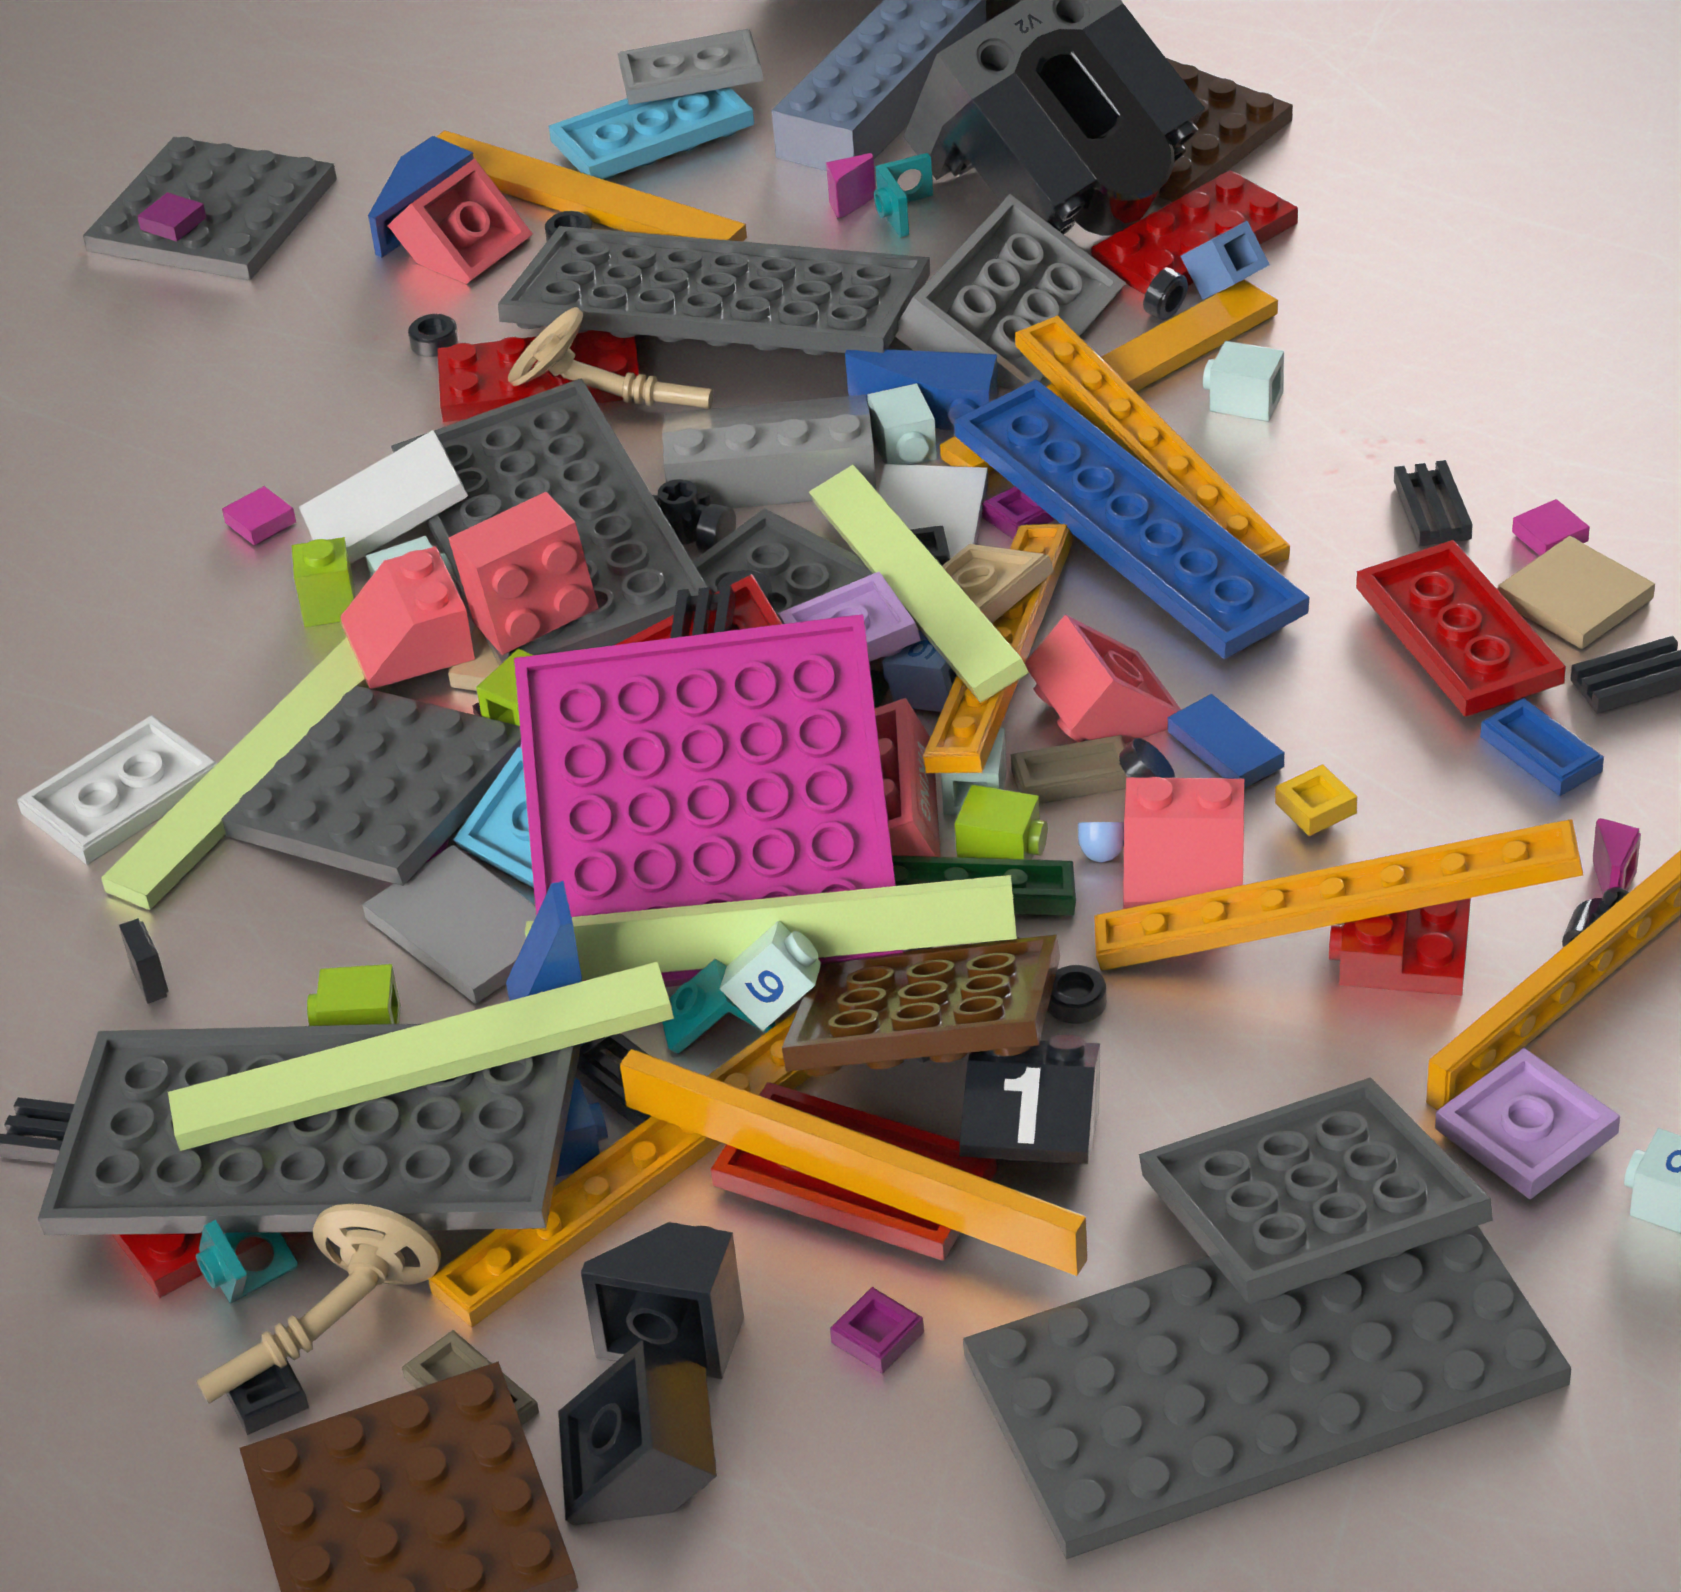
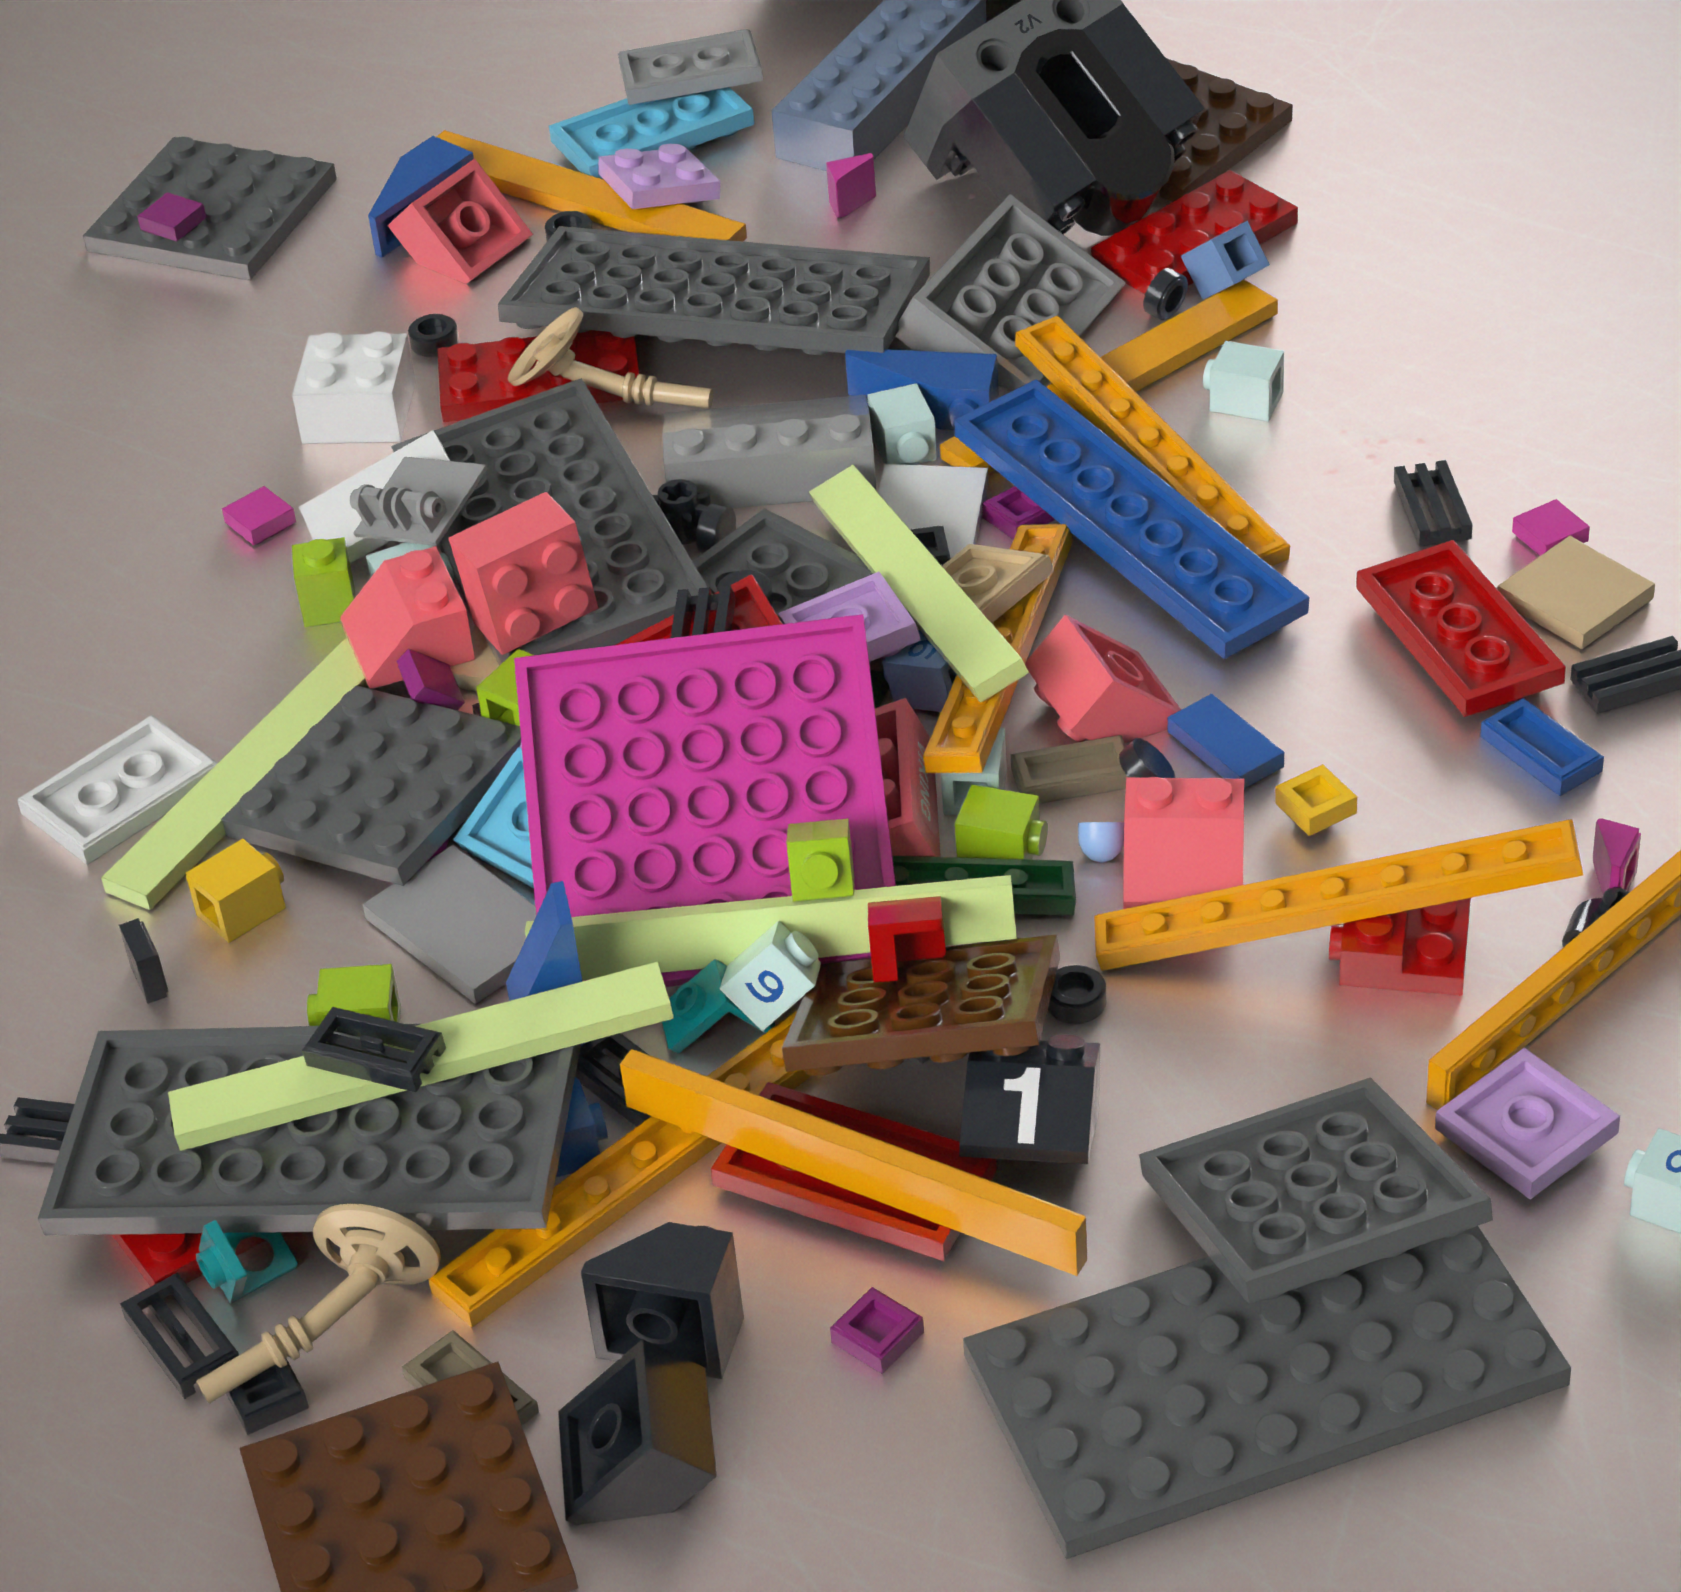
teal bracket [874,153,933,238] -> none
none -> black tile [120,1272,239,1399]
none -> yellow brick [185,838,286,943]
none -> white brick [292,332,416,444]
none -> black tile [302,1007,446,1092]
none -> light grey hinge [350,457,488,546]
none -> magenta tile [397,648,465,711]
none -> lavender plate [598,144,721,209]
none -> lime brick [786,818,855,902]
none -> red panel [868,896,946,983]

